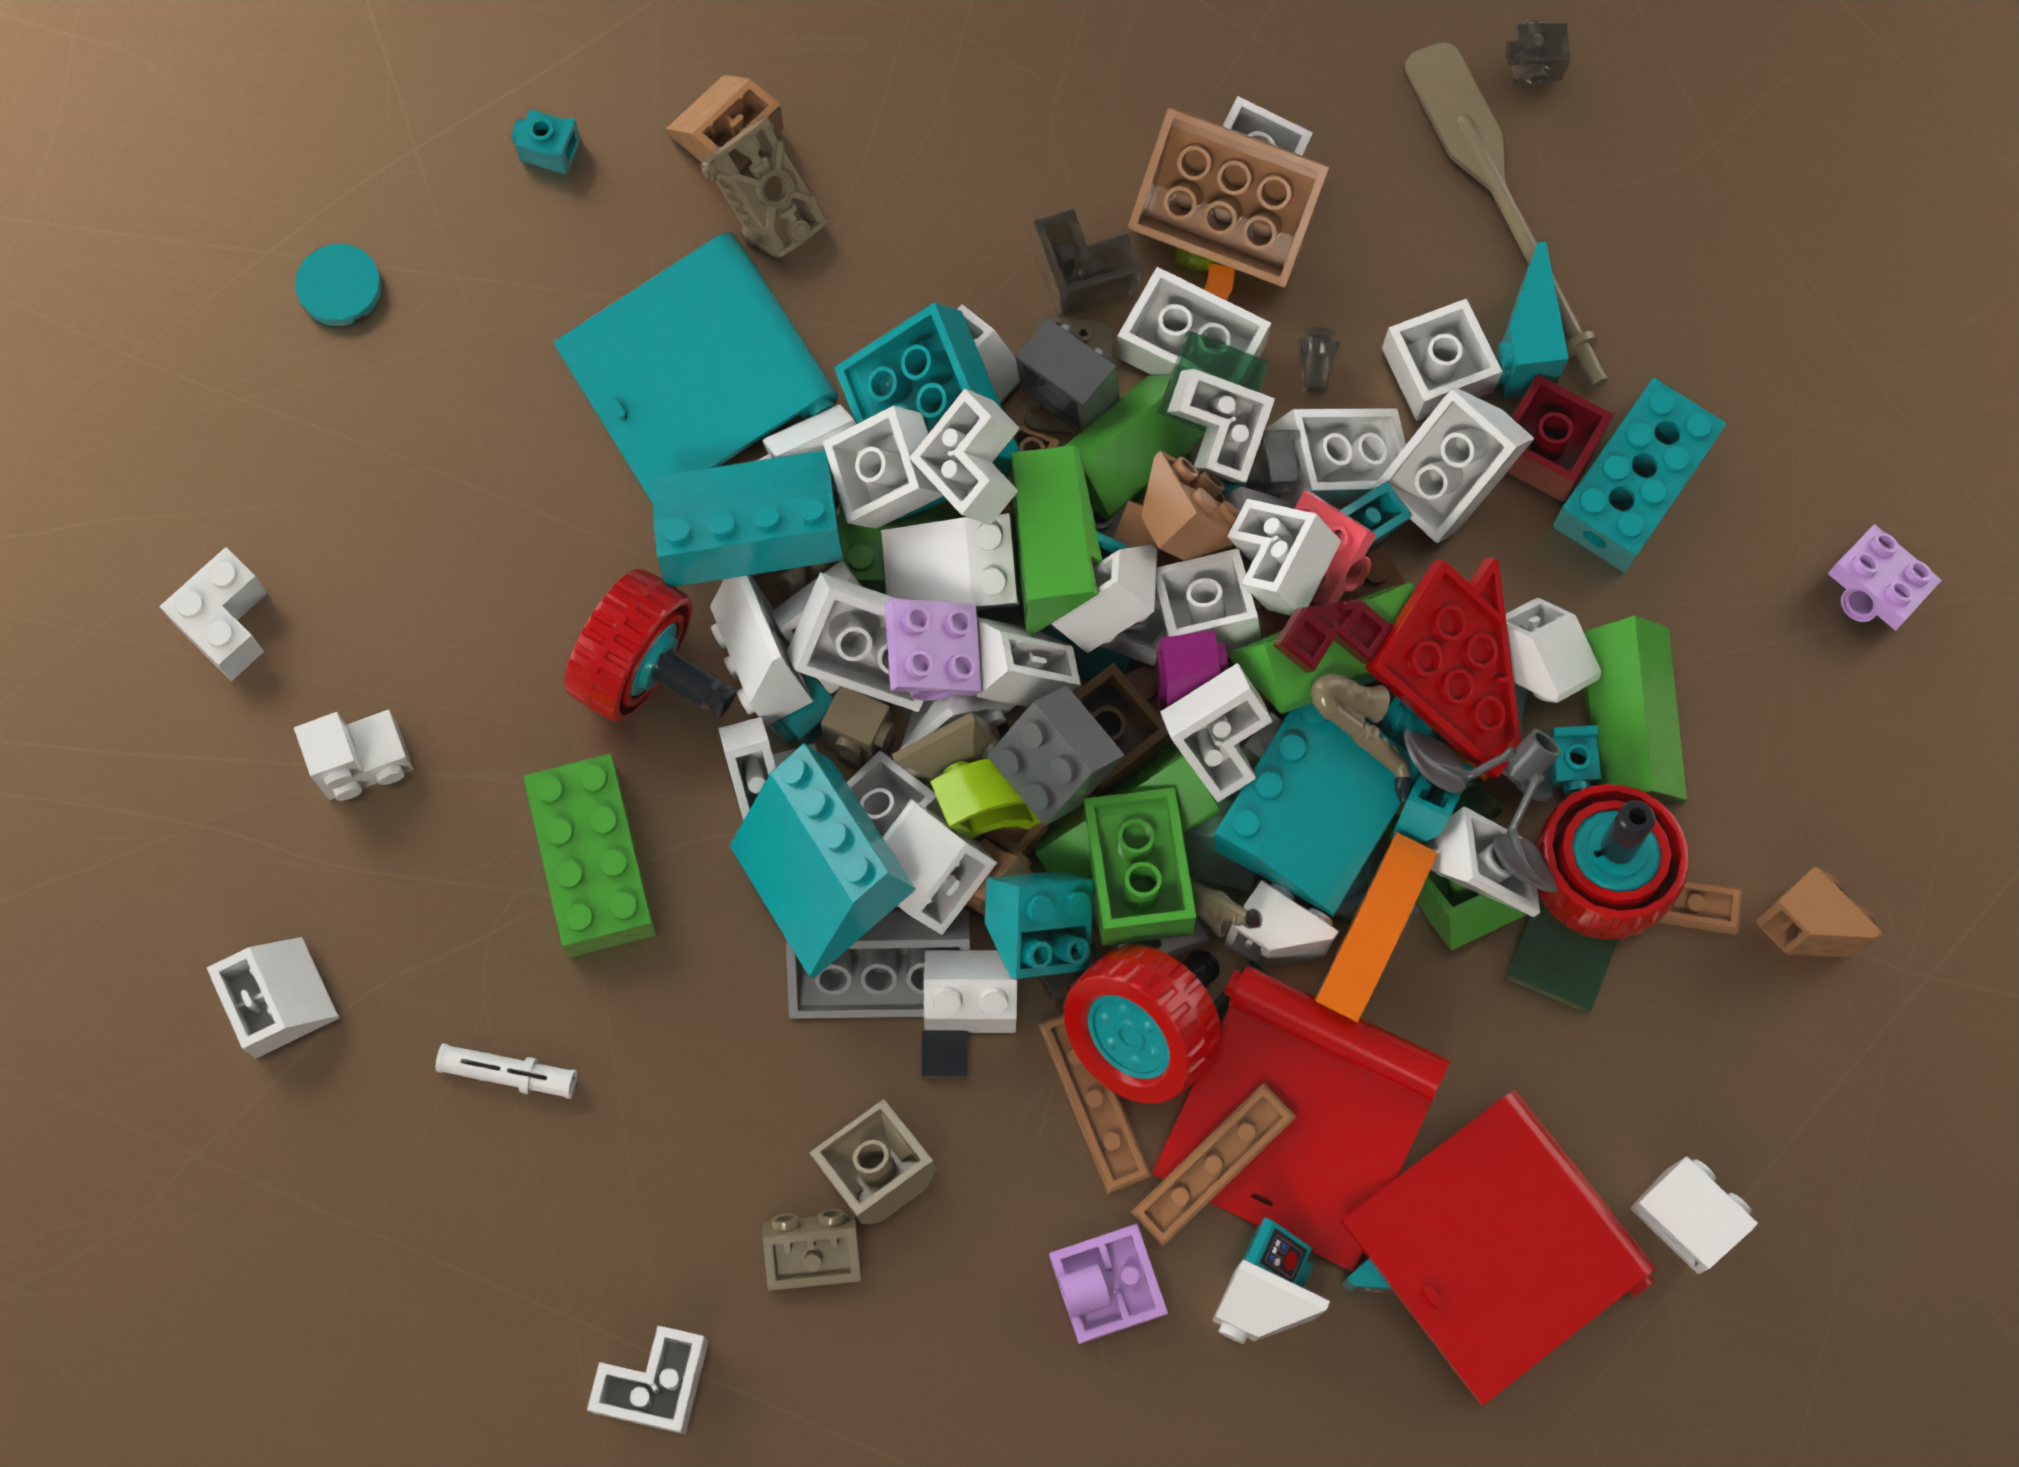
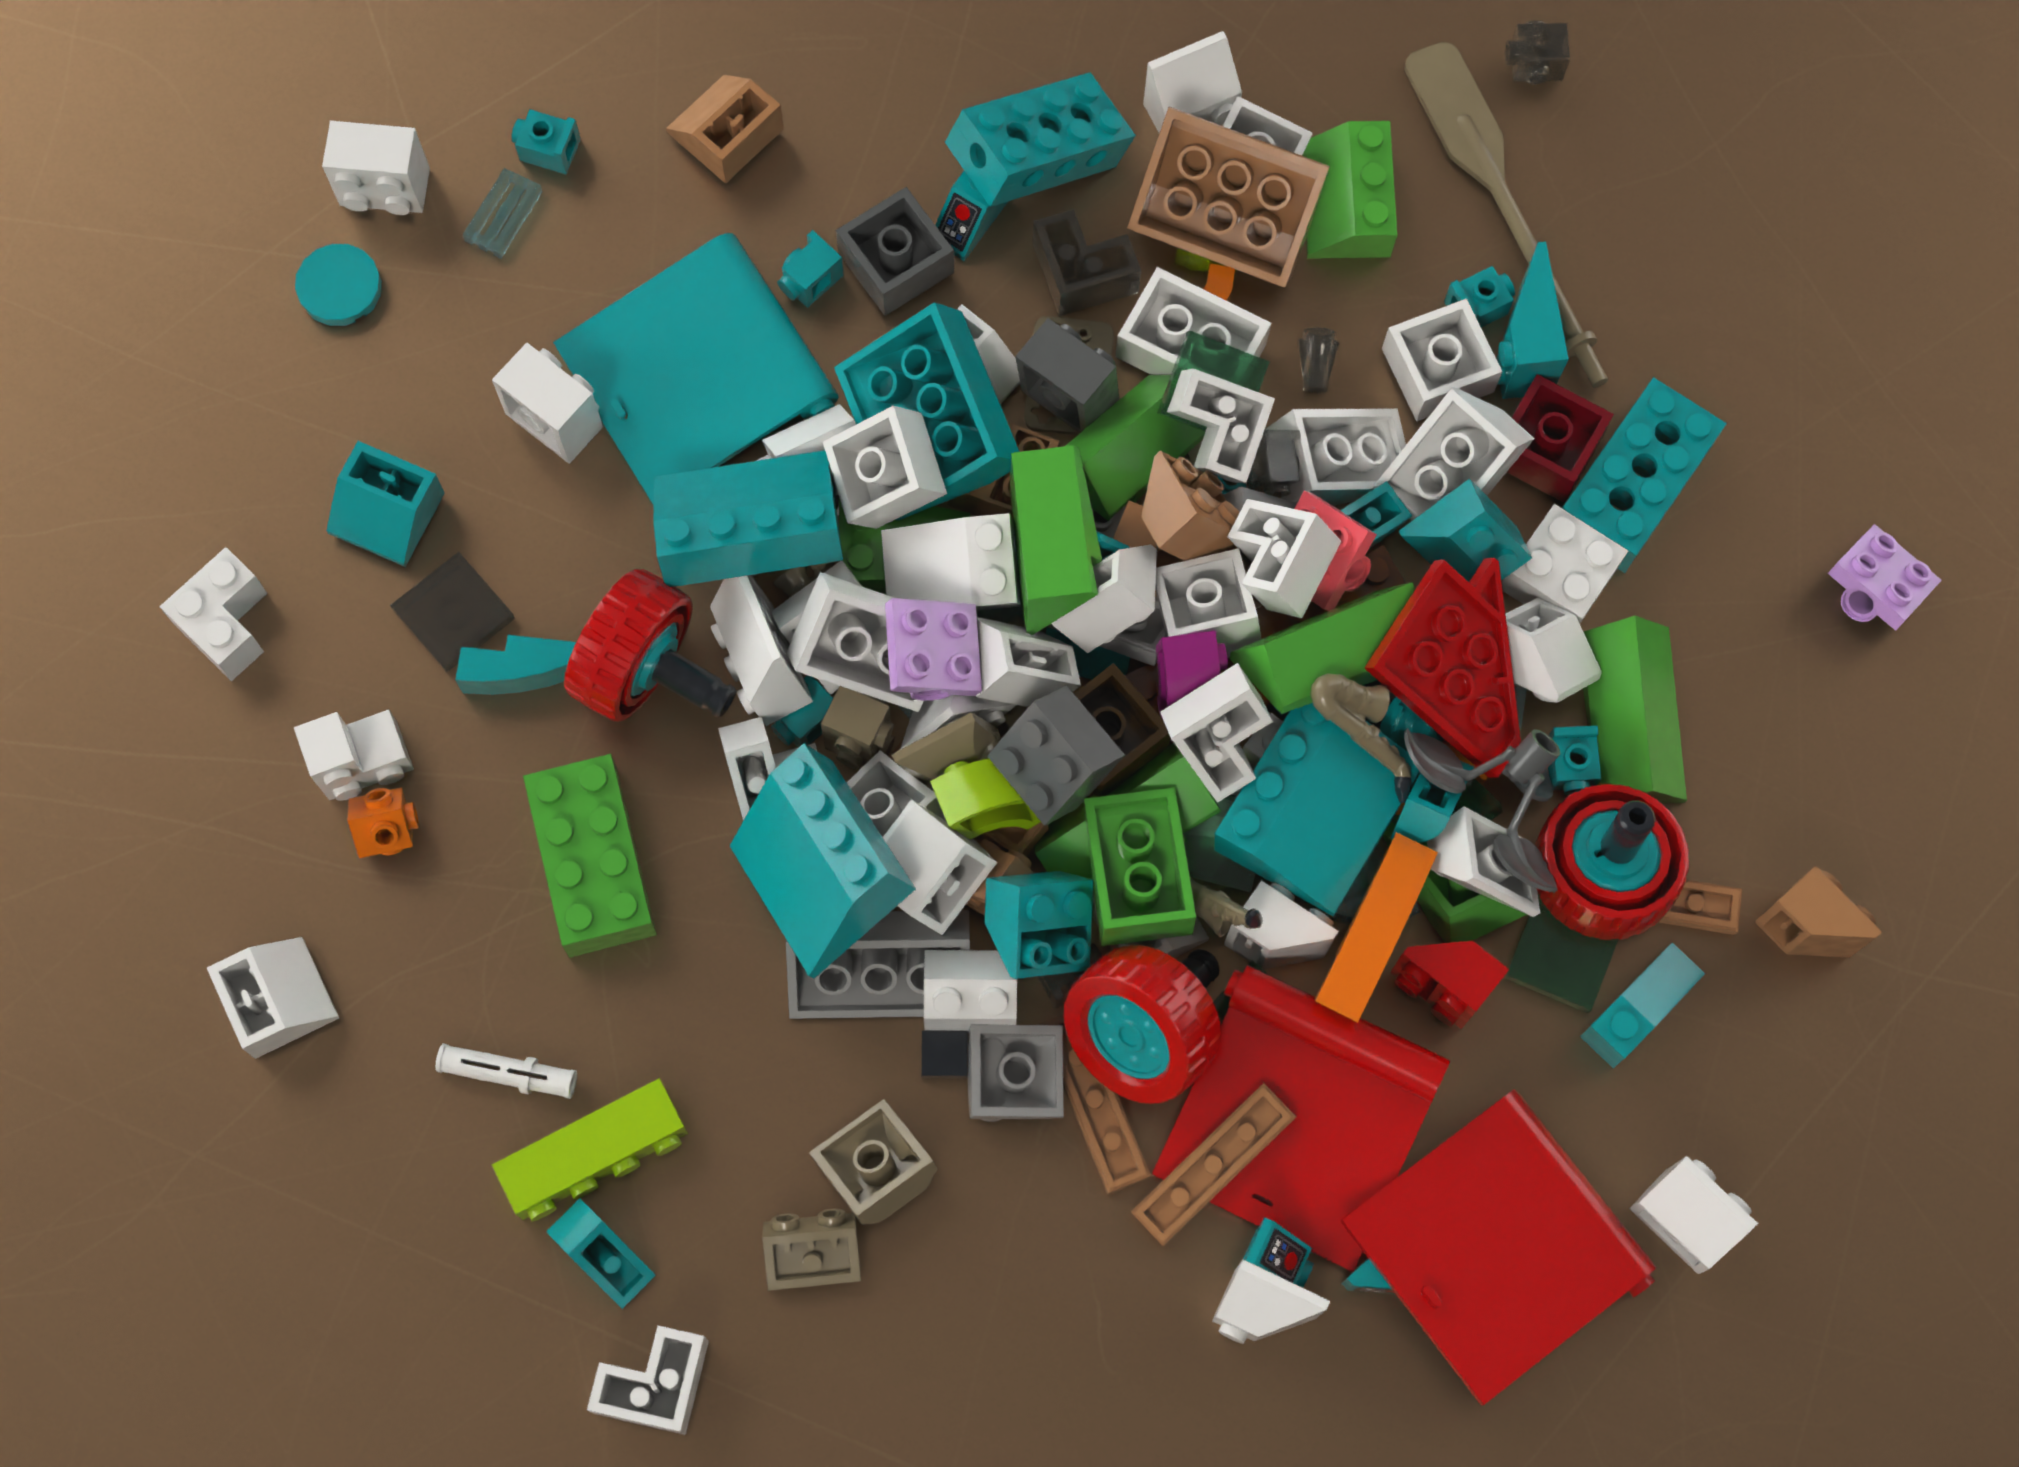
dark tan piece [701,116,829,258] -> none
white brick [909,389,1020,525] -> none
lavender plate [1049,1224,1168,1345] -> none
dark red tile [1273,599,1393,673] -> none
none -> white brick [322,121,430,215]
none -> teal slope [326,441,445,567]
none -> orange brick [347,787,419,859]
none -> clear smoke tile [390,552,515,673]
none -> teal slope [455,635,576,695]
none -> clear light blue tile [463,168,543,259]
none -> white brick [492,342,603,464]
none -> lime brick [492,1078,688,1222]
none -> teal slope [546,1198,656,1309]
none -> teal brick [777,230,844,308]
none -> dark grey brick [836,187,954,316]
none -> slope [935,171,1008,262]
none -> teal brick [945,72,1136,207]
none -> light grey slope [968,1024,1064,1122]
none -> white slope [1143,31,1242,133]
none -> bright green slope [1302,121,1397,259]
none -> red slope [1390,941,1510,1029]
none -> teal slope [1399,478,1532,582]
none -> teal brick [1444,266,1515,328]
none -> white brick [1502,504,1628,624]
none -> teal slope [1580,942,1705,1068]

